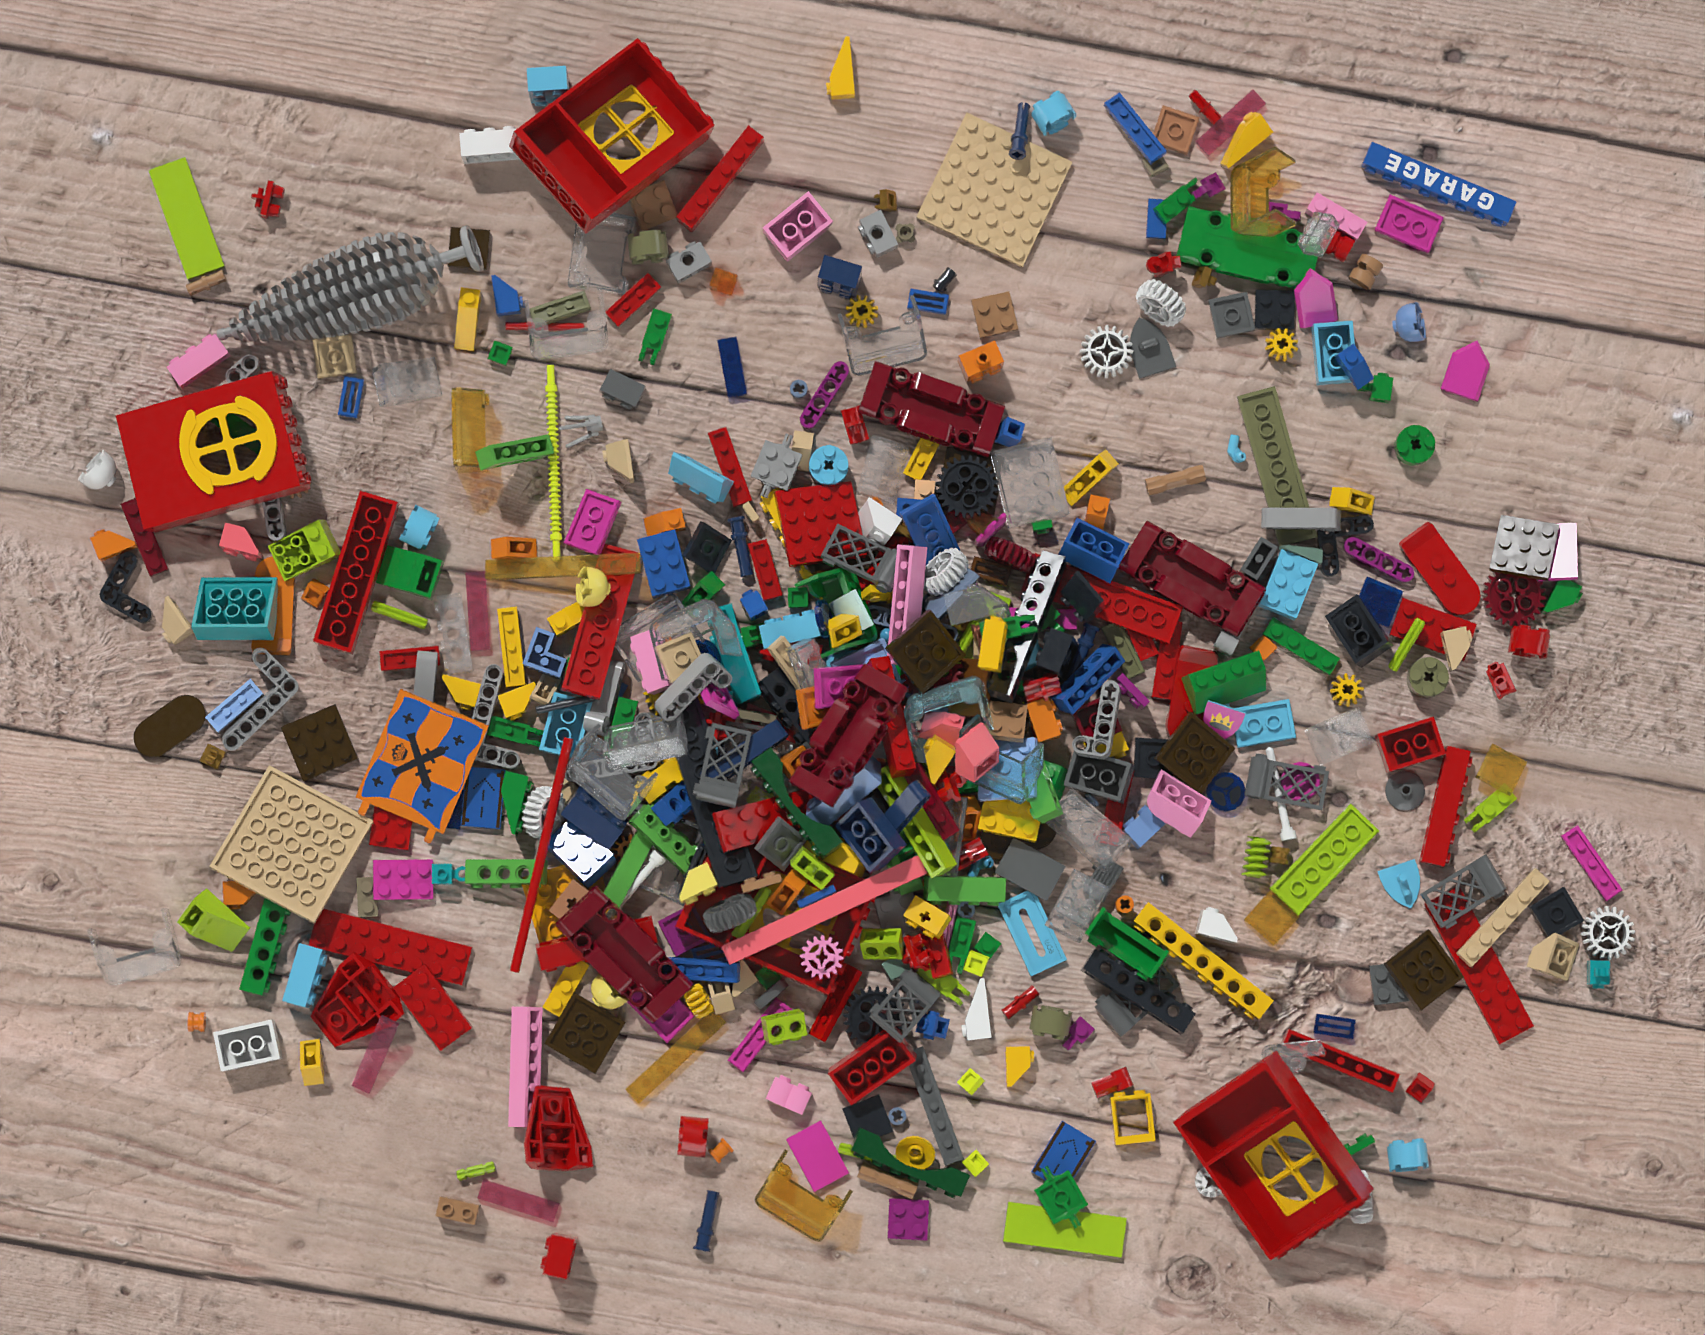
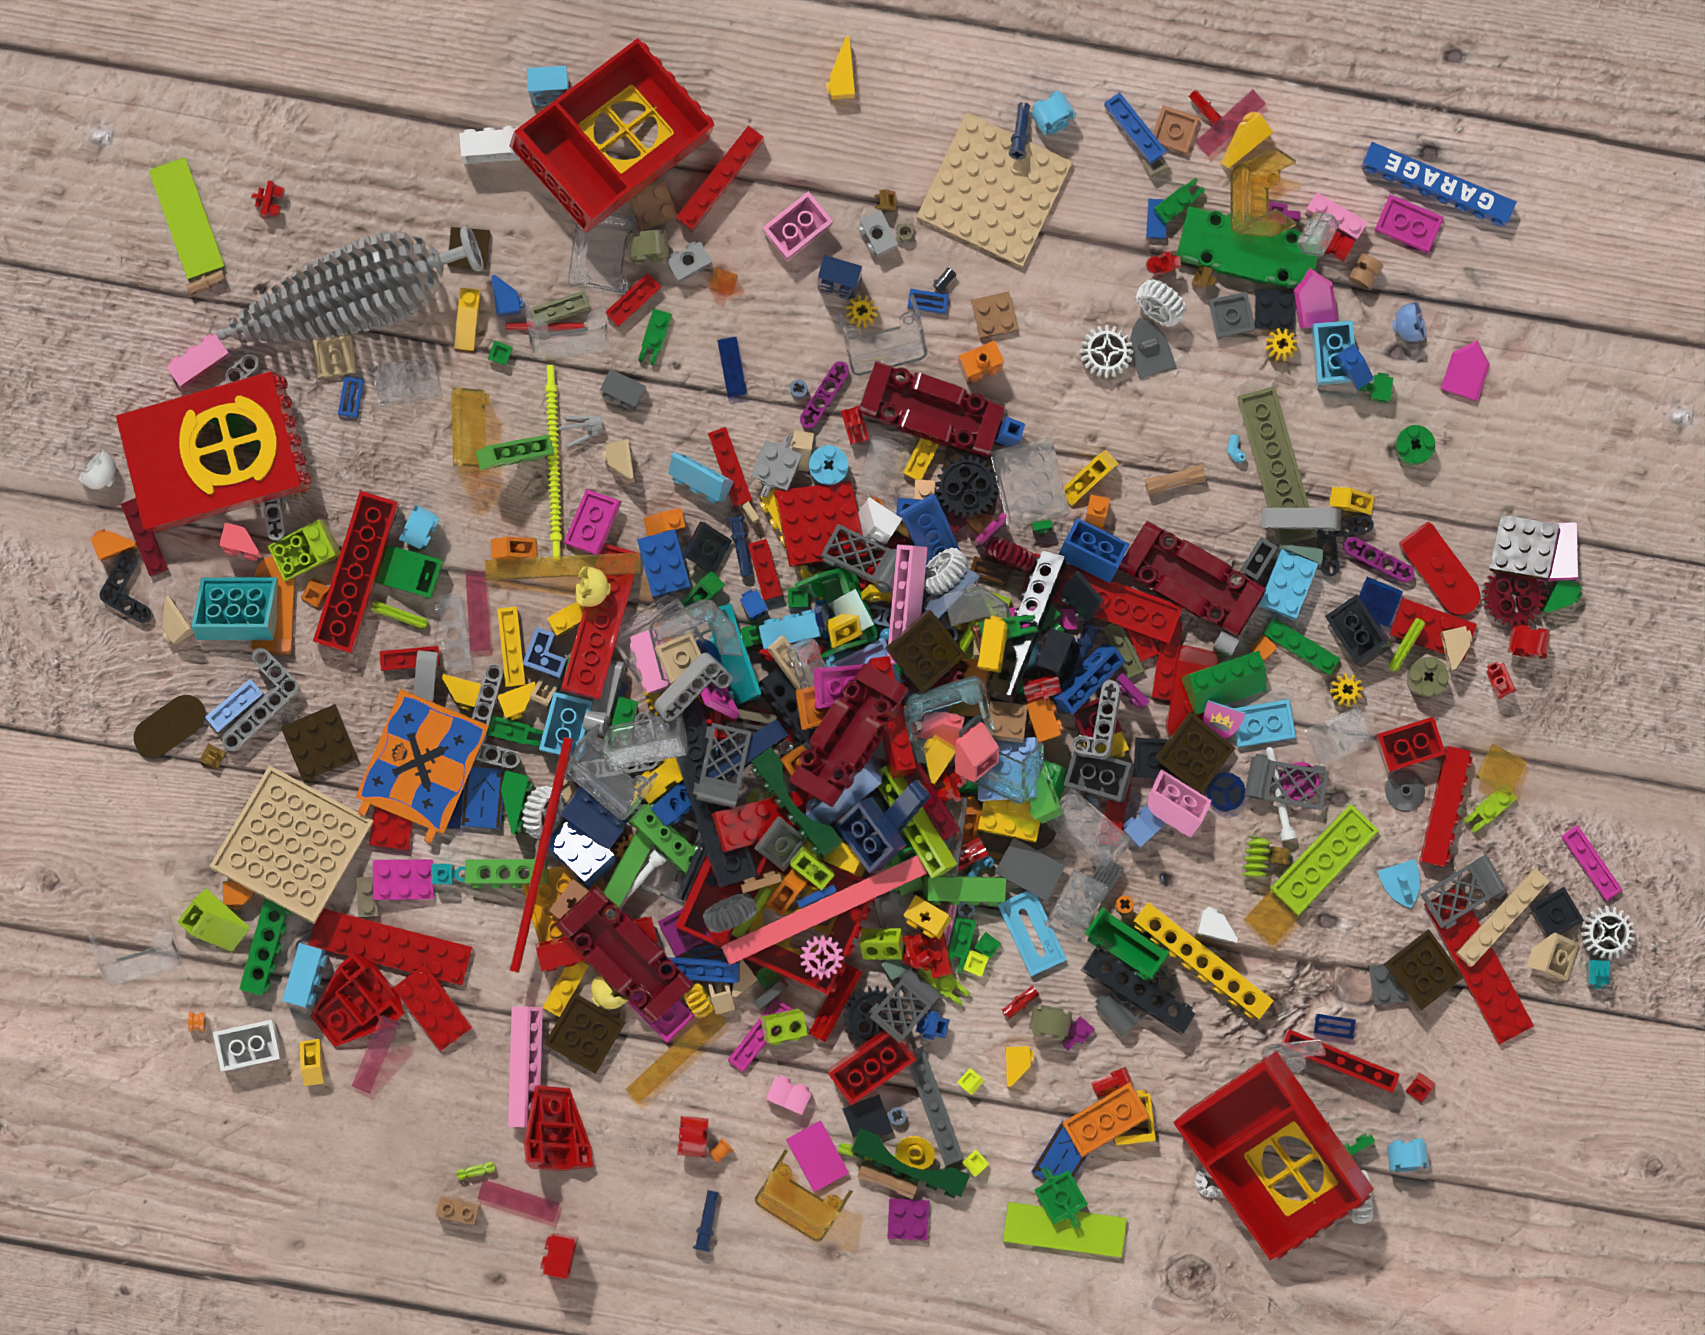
black bar [536,696,596,714] -> none
light yellow slope [679,863,718,905] -> none
white slope [961,978,991,1041] -> none
magenta plate [1192,172,1226,199] -> none
none -> orange tile [1062,1082,1151,1157]

